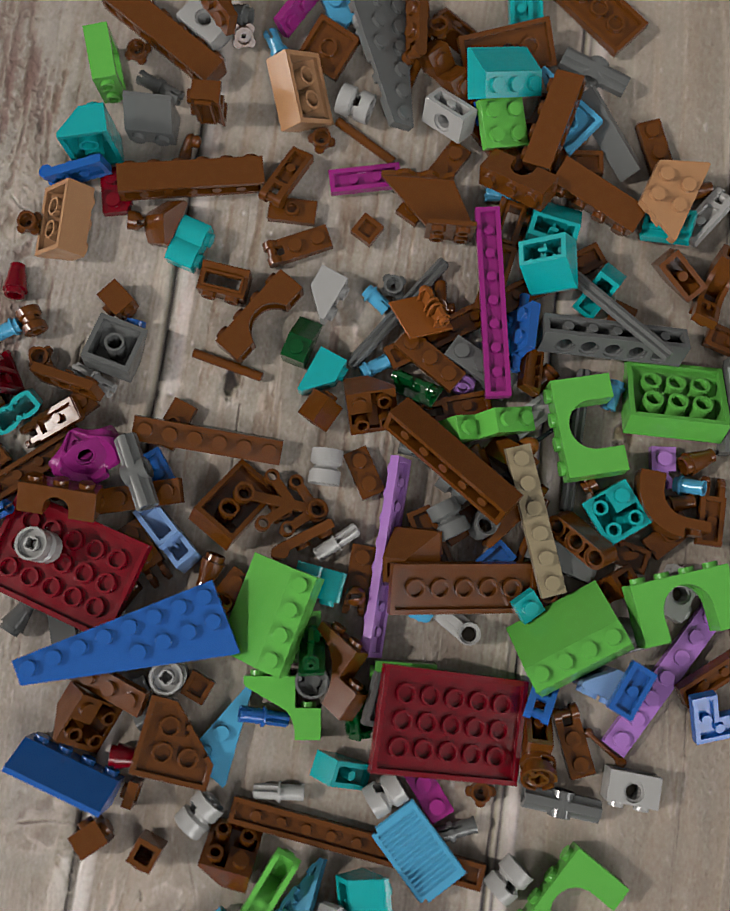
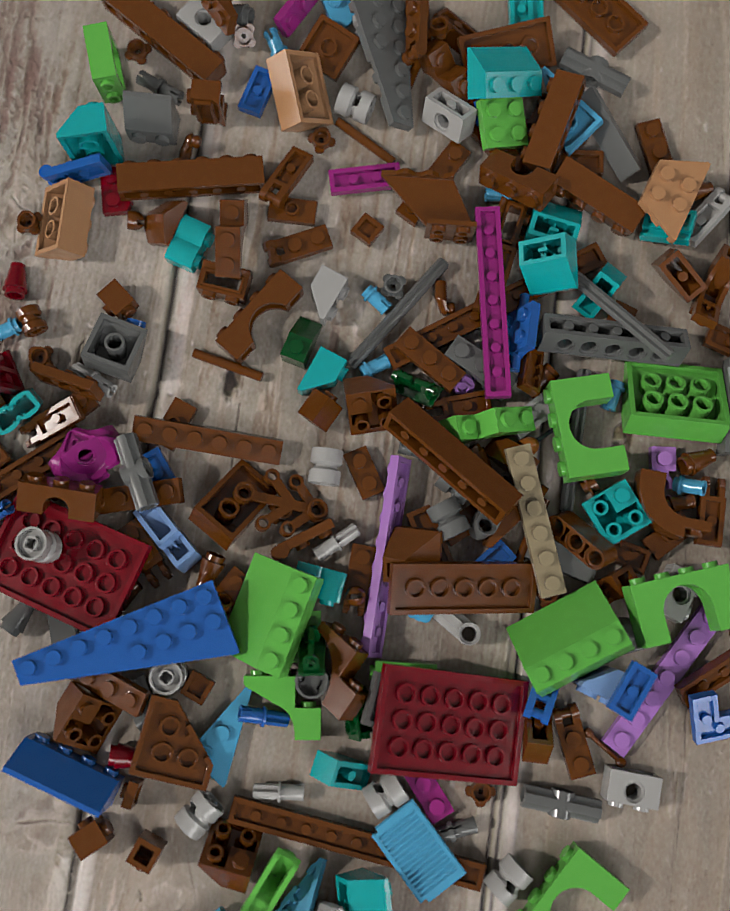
dark orange hinge [388,285,453,339] -> none
teal plate [510,587,545,625] -> none
reddish brown wheel [519,751,558,791] -> none
none -> reddish brown arch [215,199,248,278]
none -> blue plate [238,65,273,118]

